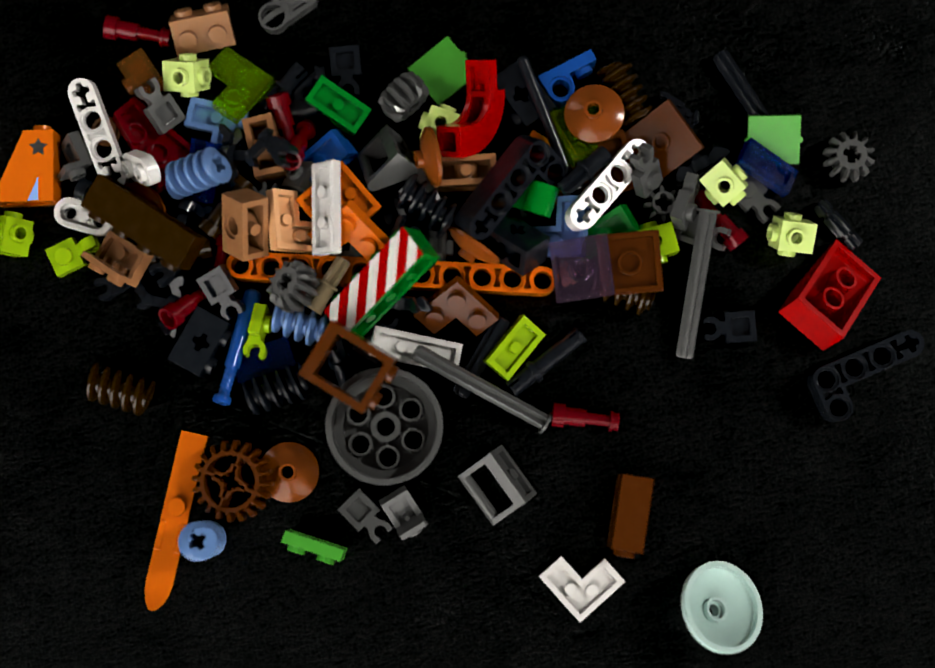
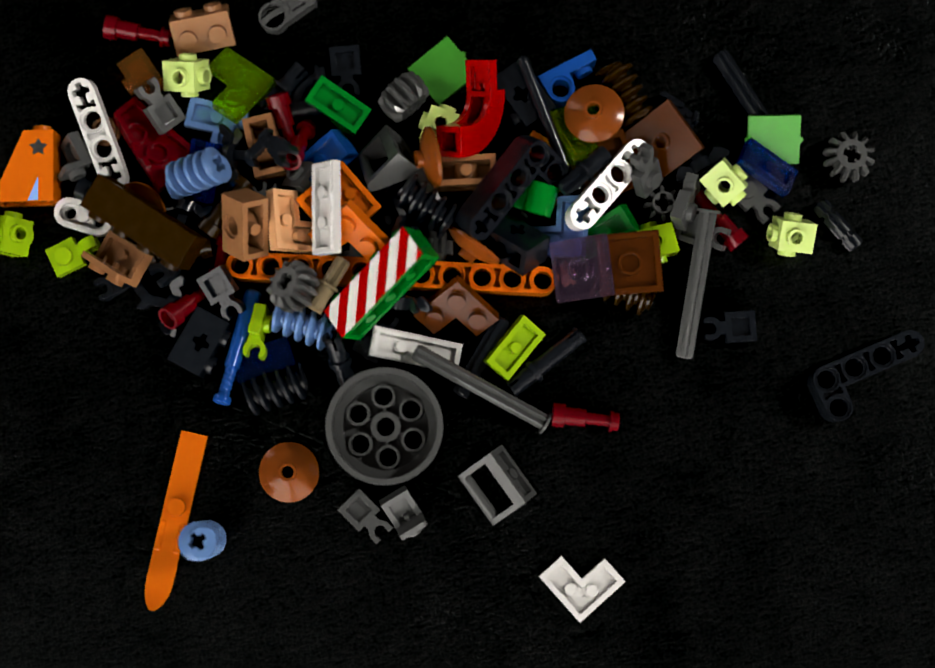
dark brown piece [86,363,156,416] -> none
white plate [120,149,161,187] -> none
reddish brown gear [192,439,275,523] -> none
bright green plate [281,529,348,565] -> none
reddish brown window [299,320,399,414] -> none
reddish brown brick [607,474,654,559] -> none
light aqua dish [681,561,763,655] -> none
red slope [778,239,881,351] -> none

